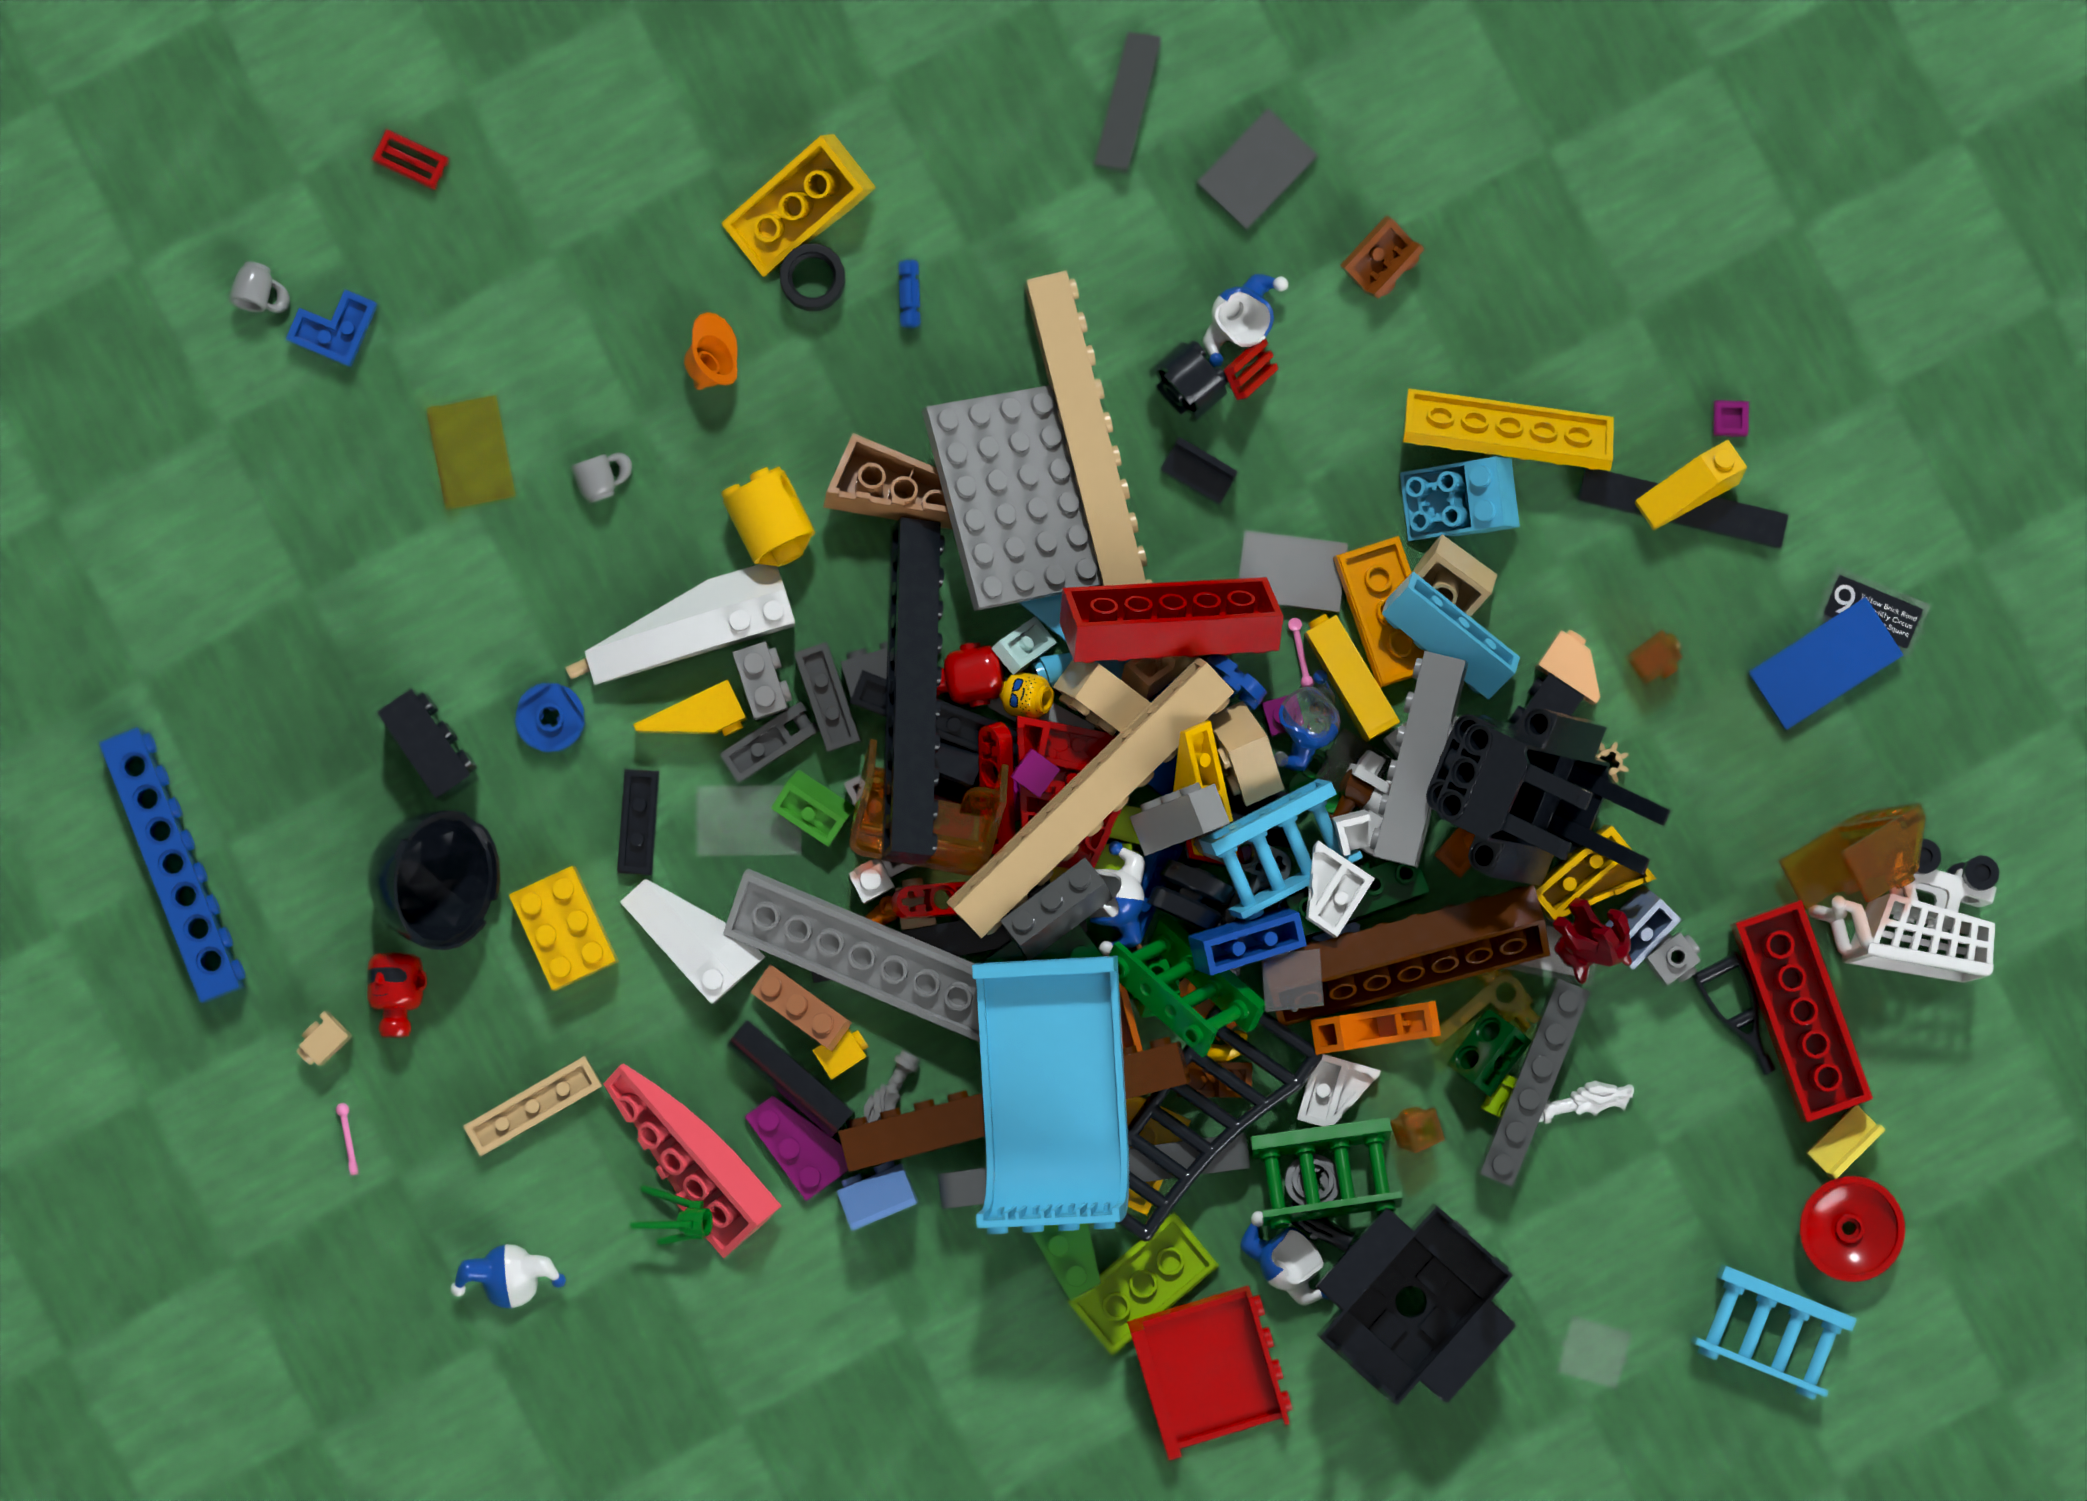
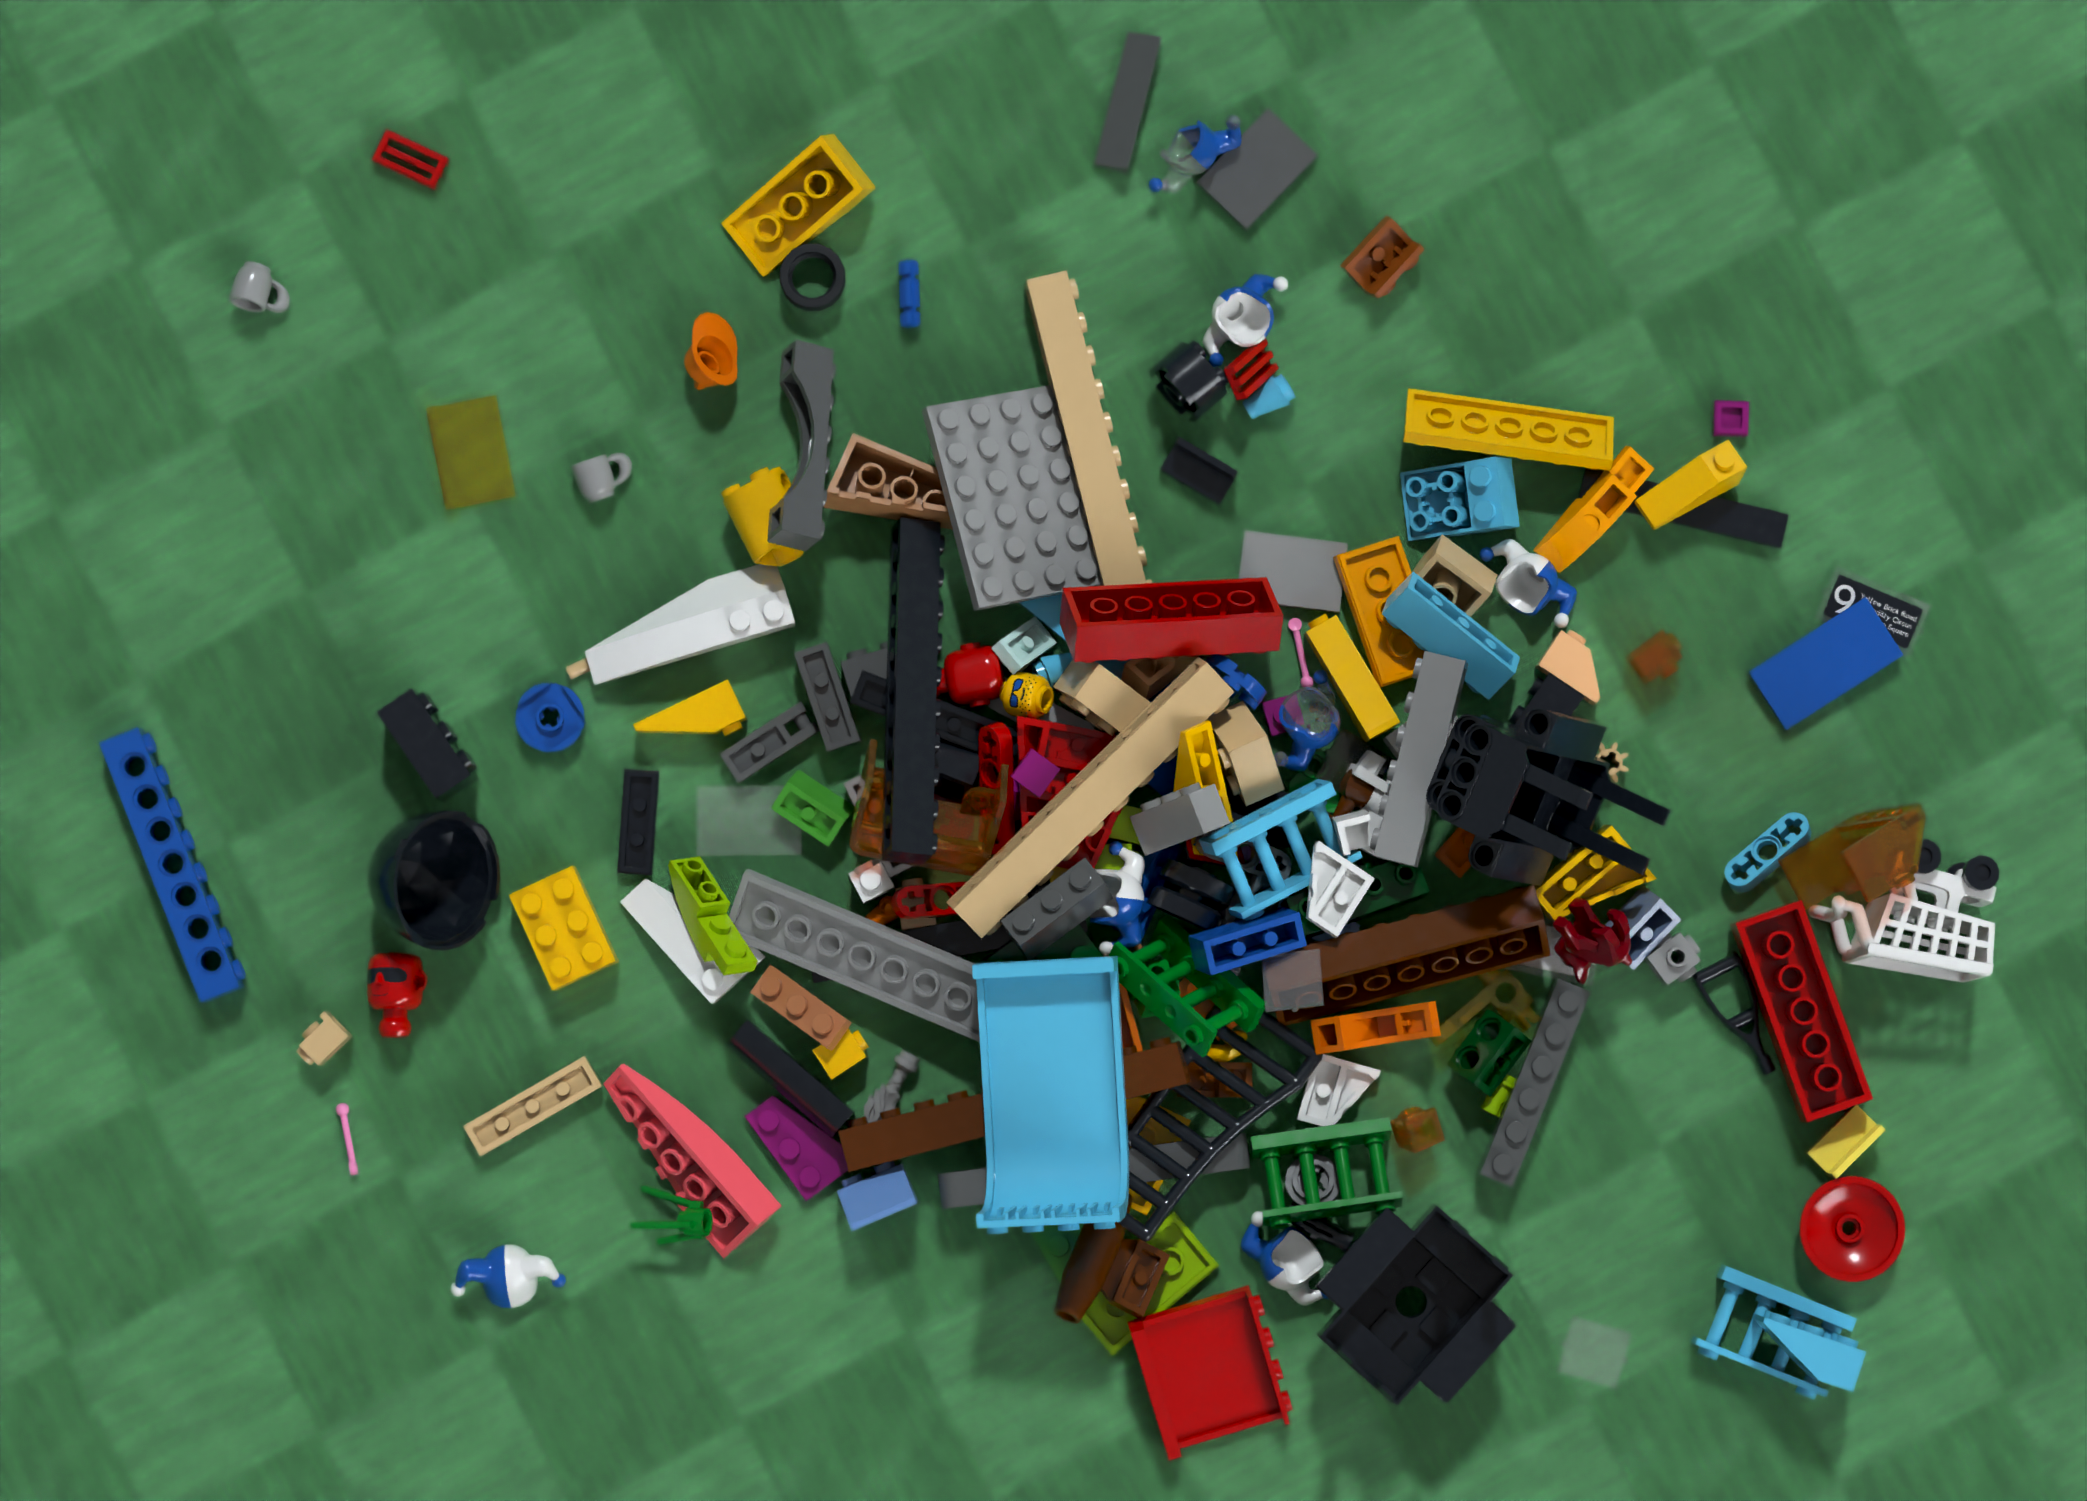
blue plate [286,289,378,368] -> none
light grey brick [732,641,792,721] -> none
white piece [1539,1080,1634,1124] -> none
none -> lime slope [668,856,758,976]
none -> dark grey arch [767,339,836,552]
none -> reddish brown plate [1053,1194,1170,1324]
none -> piece [1148,115,1242,193]
none -> medium azure cone [1242,374,1296,419]
none -> white piece [1479,539,1577,628]
none -> light orange slope [1533,446,1654,573]
none -> medium azure beam [1724,812,1812,893]
none -> medium azure slope [1753,1310,1866,1392]

